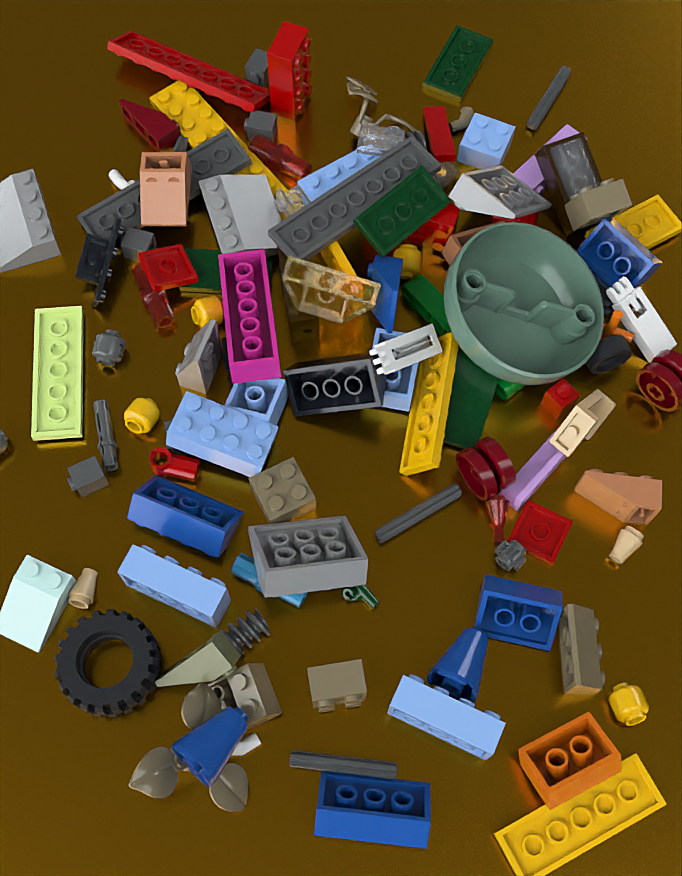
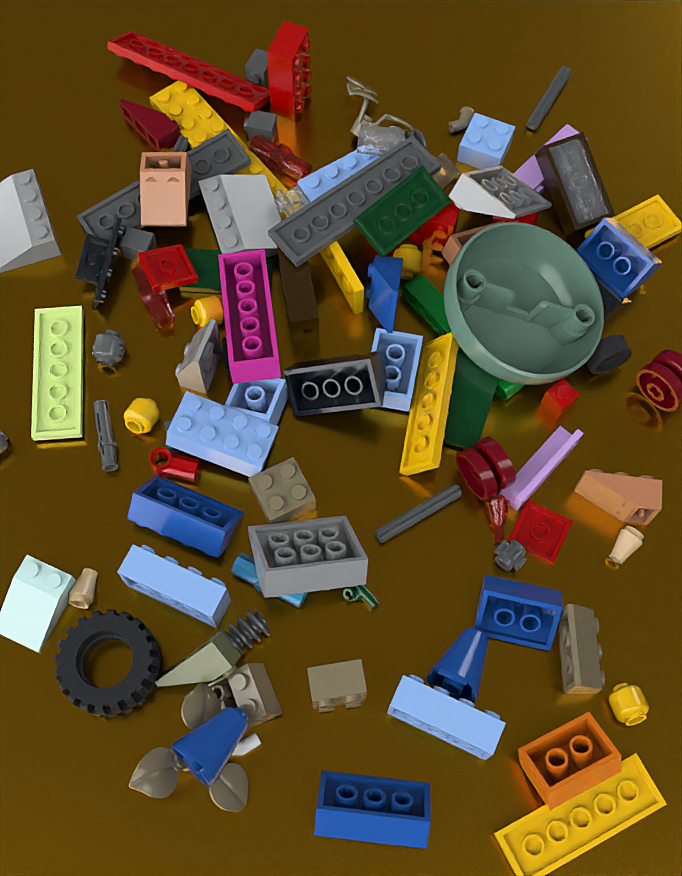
dark grey brick [67,456,109,497] -> none
white arm [109,169,135,190] -> none
clear yellow wedge [281,256,381,324] -> none
dark grey axle [289,750,397,779] -> none
white hinge [369,324,443,375] -> none
dark green tile [422,25,494,102] -> none
red tile [423,106,456,162] -> none
tan panel [549,389,616,457] -> none
dark tan brick [564,178,632,231] -> none
orange piece [600,310,634,342] -> none
white hinge [606,276,677,363] -> none

